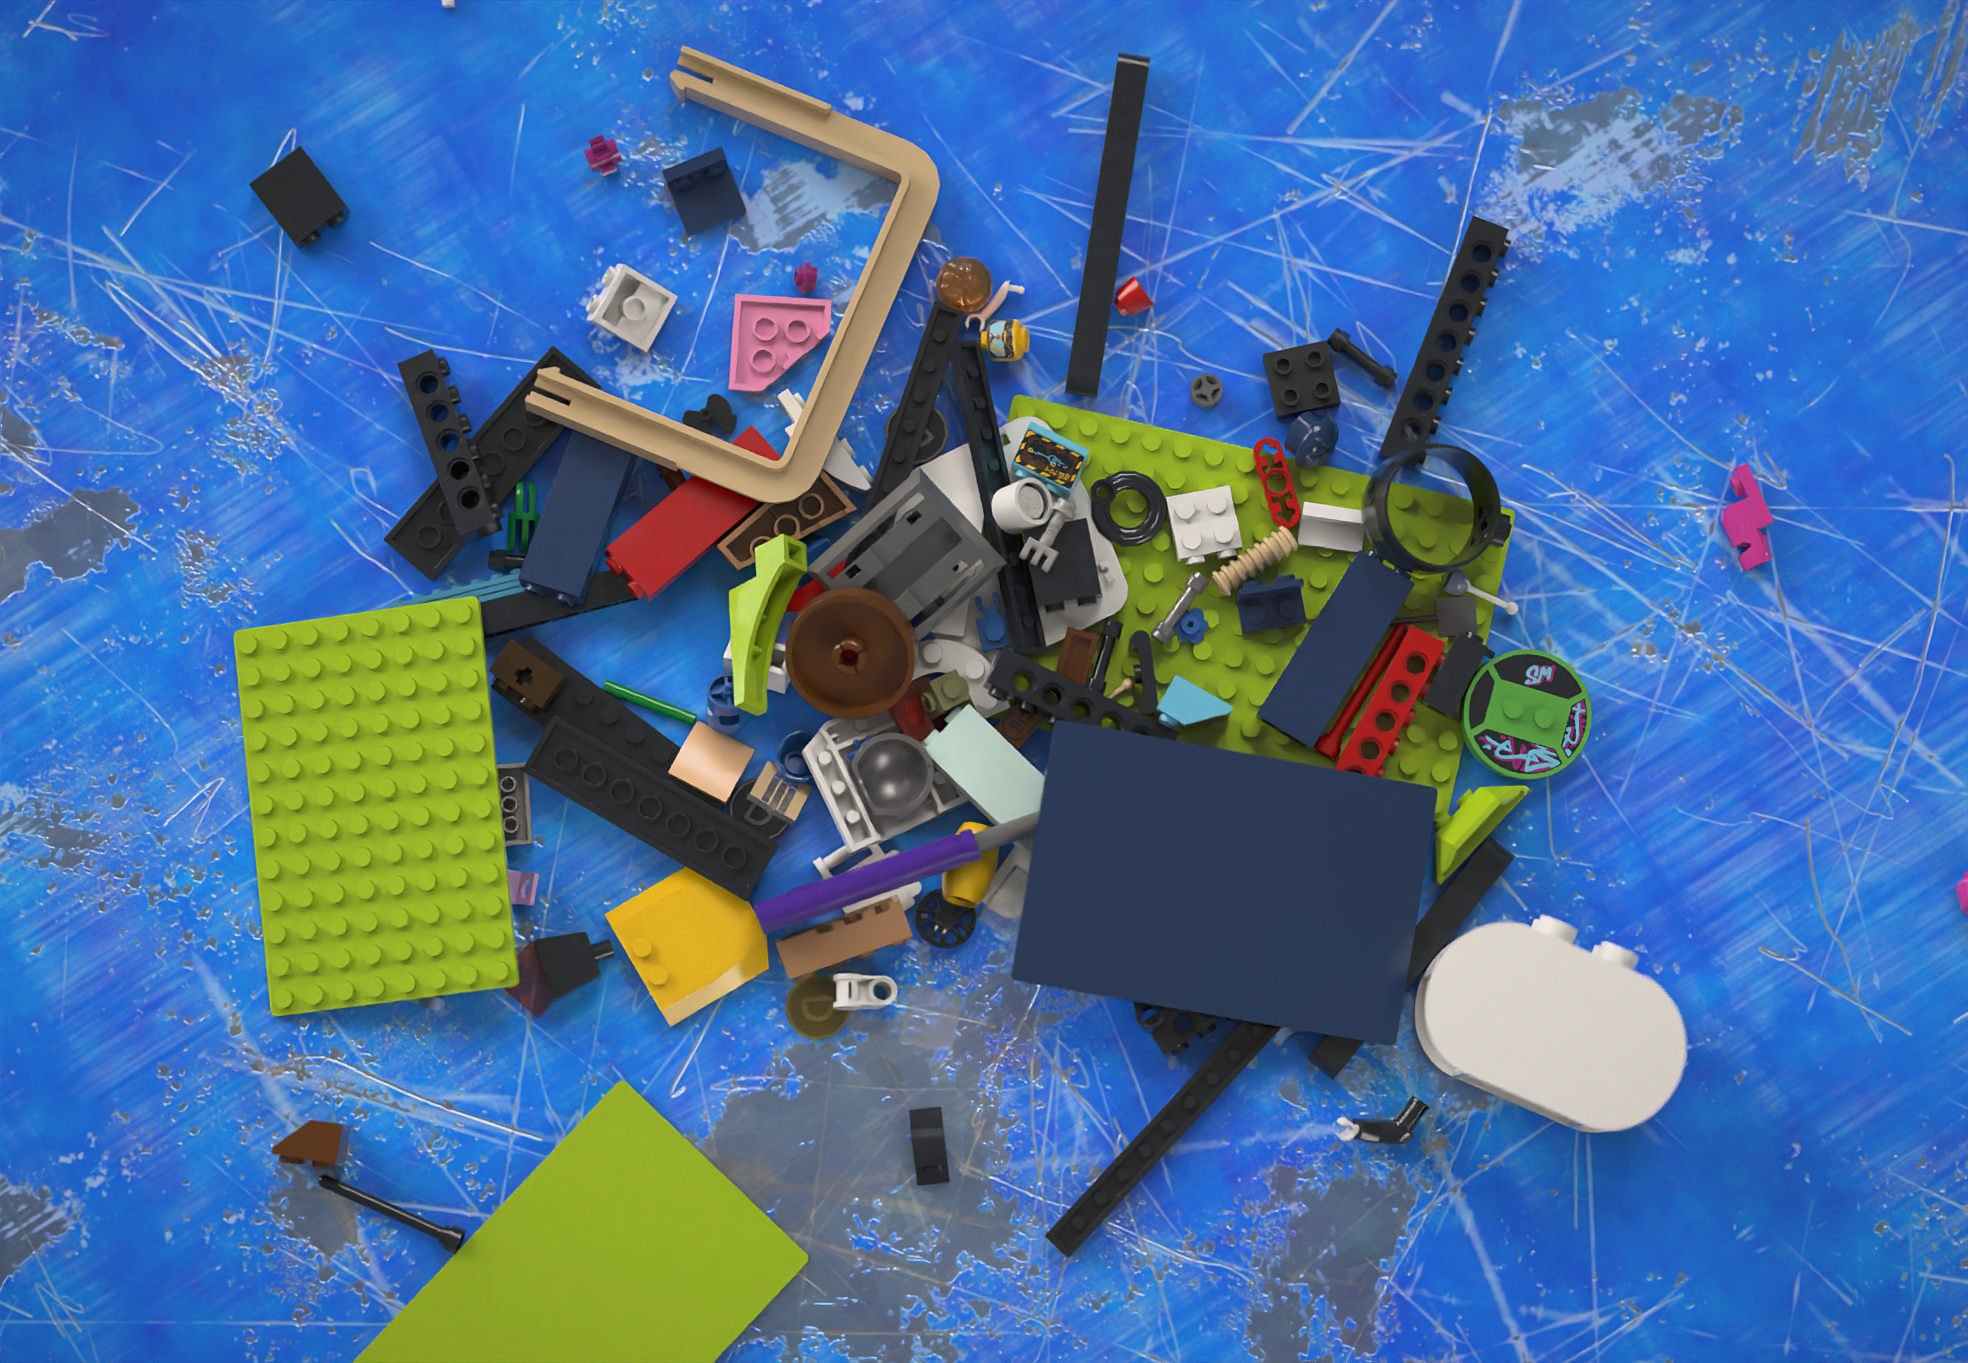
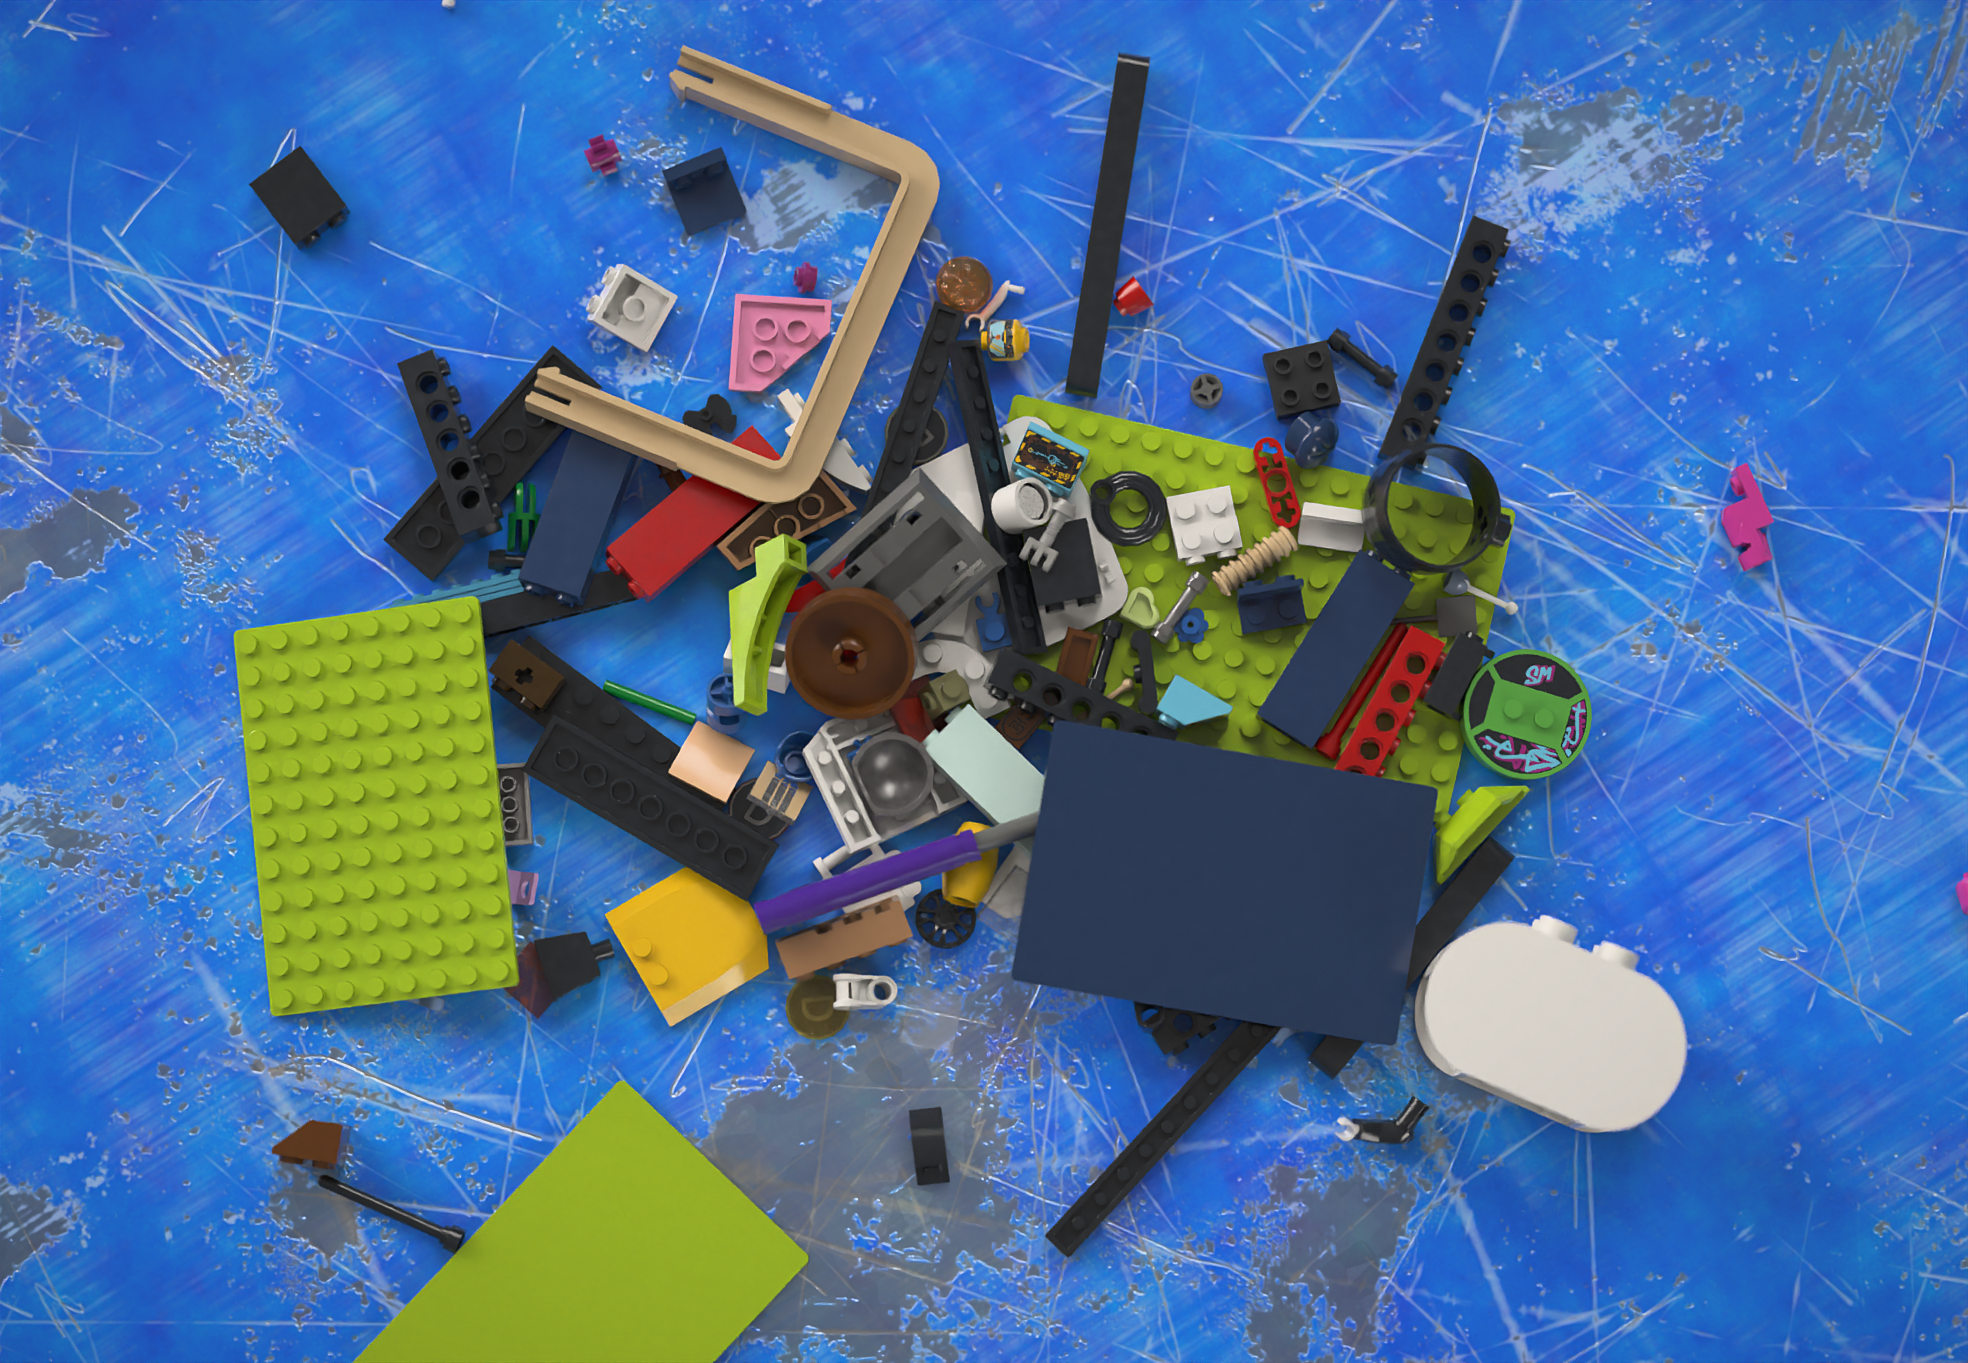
none -> yellowish green tile [1119,587,1160,629]

